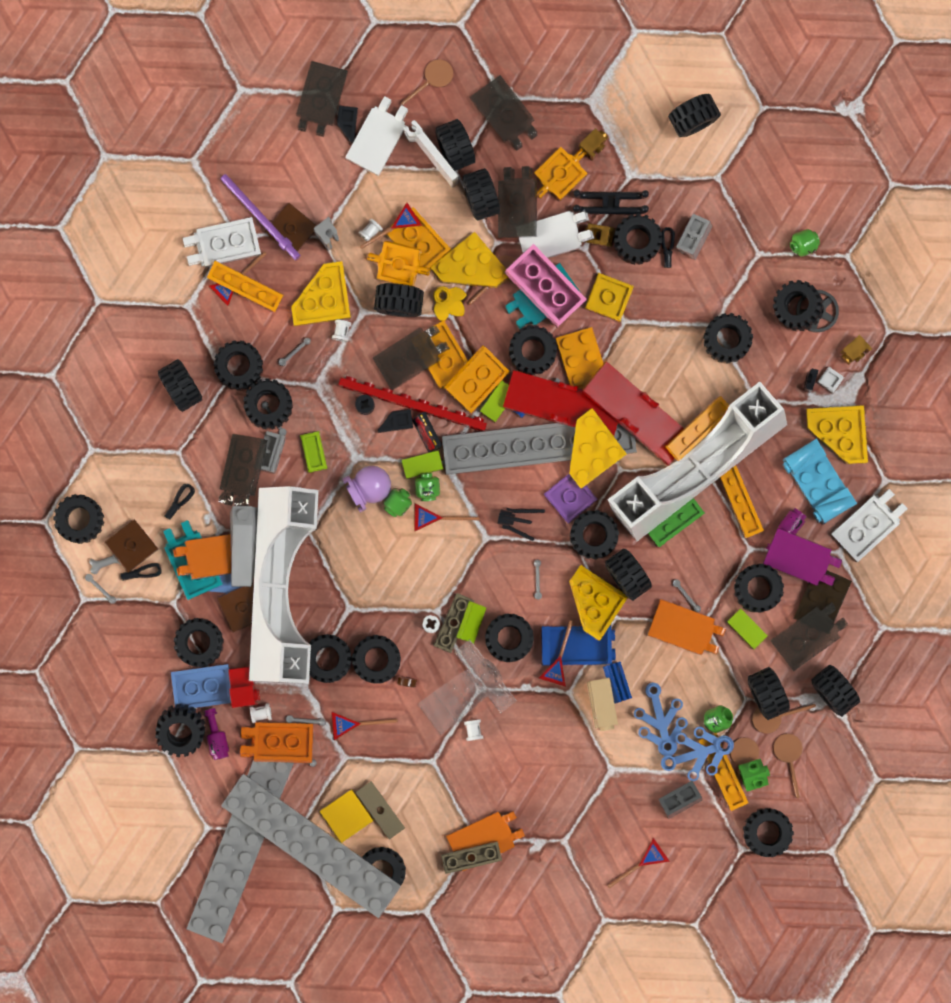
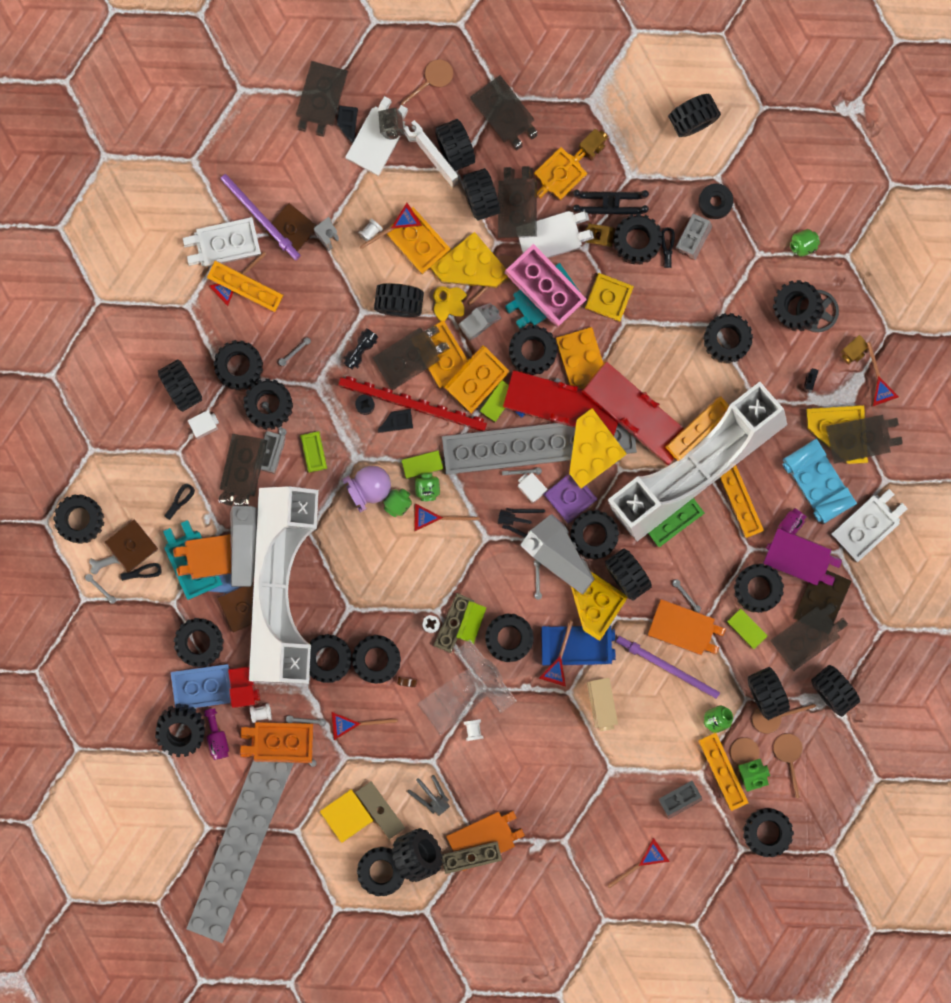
light grey plate [221,774,401,918] -> none
yellow plate [291,261,351,327] -> none
white bush [331,320,352,342] -> none
light orange plate [367,241,430,286] -> none
slope [413,412,442,453] -> none
blue tile [603,662,632,704] -> none
medium blue plant [634,683,688,756] -> none
medium blue plant [661,726,734,781] -> none
white tile [817,367,844,394] -> none
none -> white brick [188,410,219,439]
none -> black piece [343,328,378,370]
none -> clear smoke brick [378,108,404,140]
none -> black tyre [392,828,443,882]
none -> dark grey plant [407,775,450,816]
none -> light grey pin [458,303,501,341]
none -> light grey hinge [502,467,542,476]
none -> white brick [518,473,548,503]
none -> light grey wedge [520,514,594,594]
none -> medium lavender bar [616,635,720,699]
none -> black tyre [698,183,734,219]
none -> clear smoke tile [826,415,903,464]
none -> piece [867,342,899,406]

